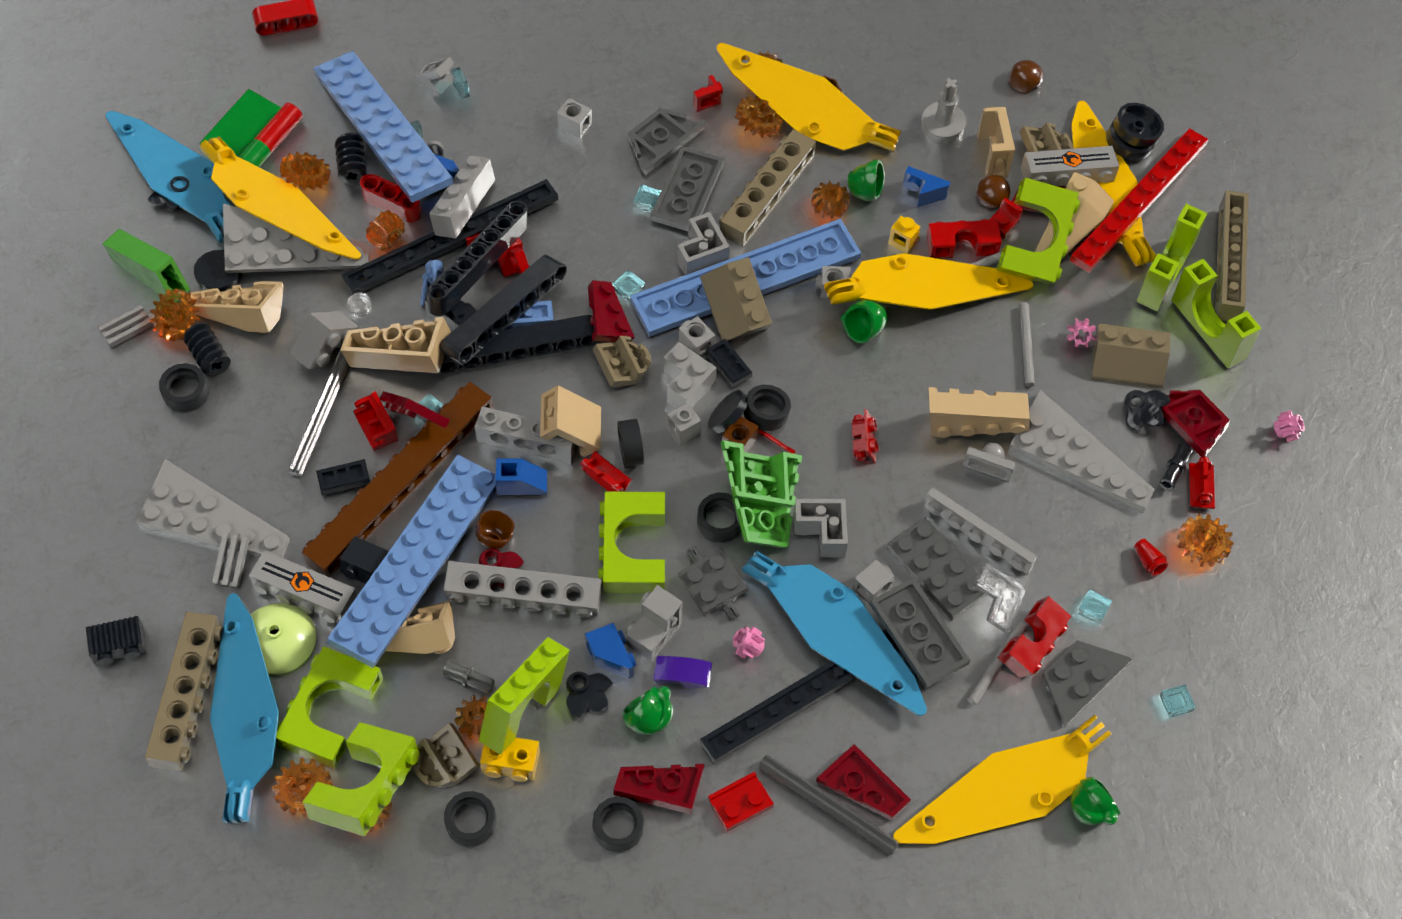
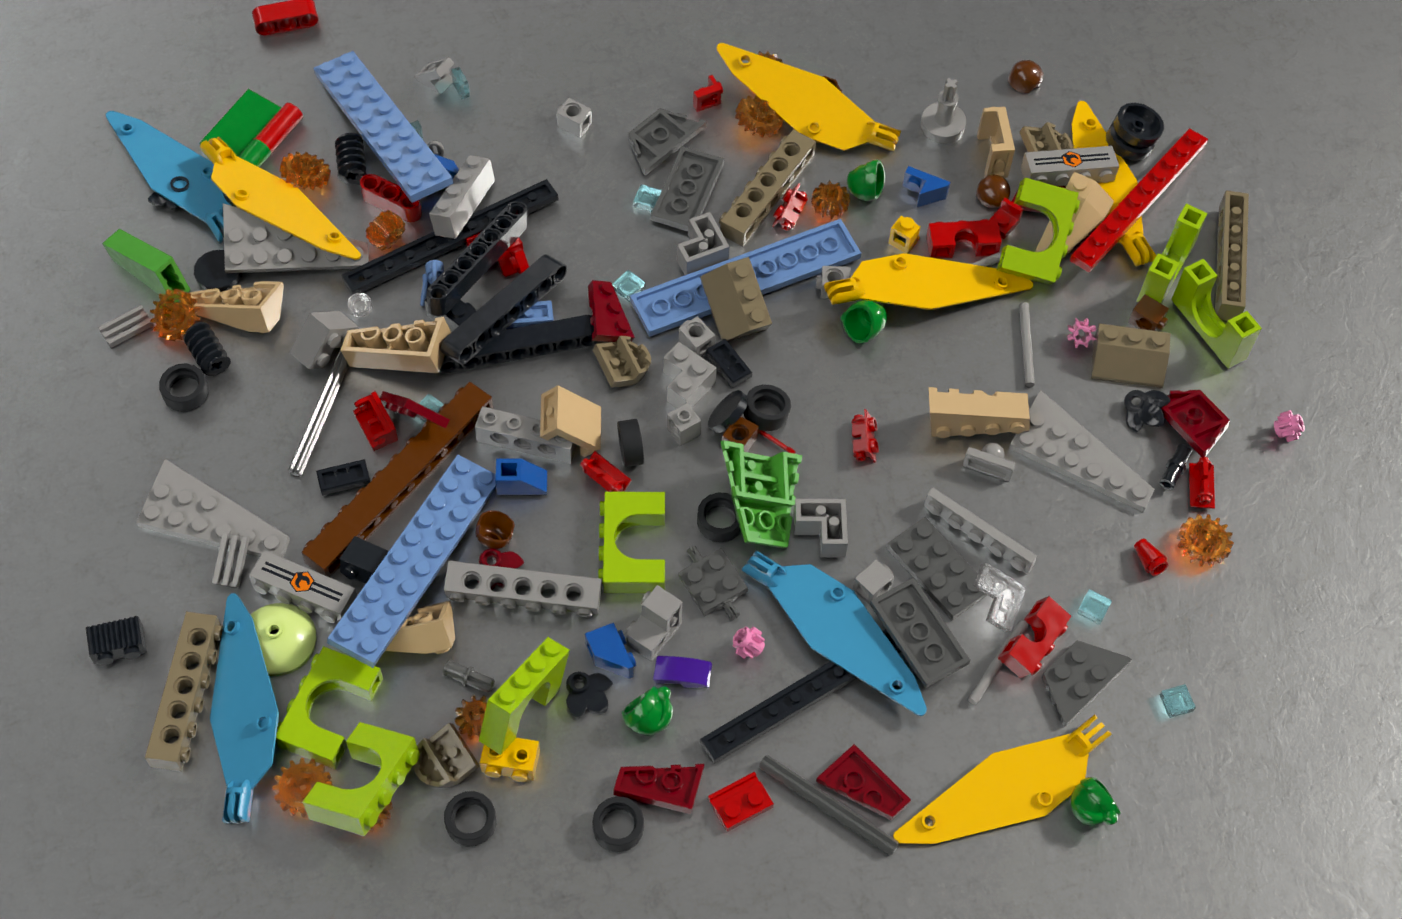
none -> red hinge [772,183,808,231]
none -> reddish brown brick [1128,294,1169,331]

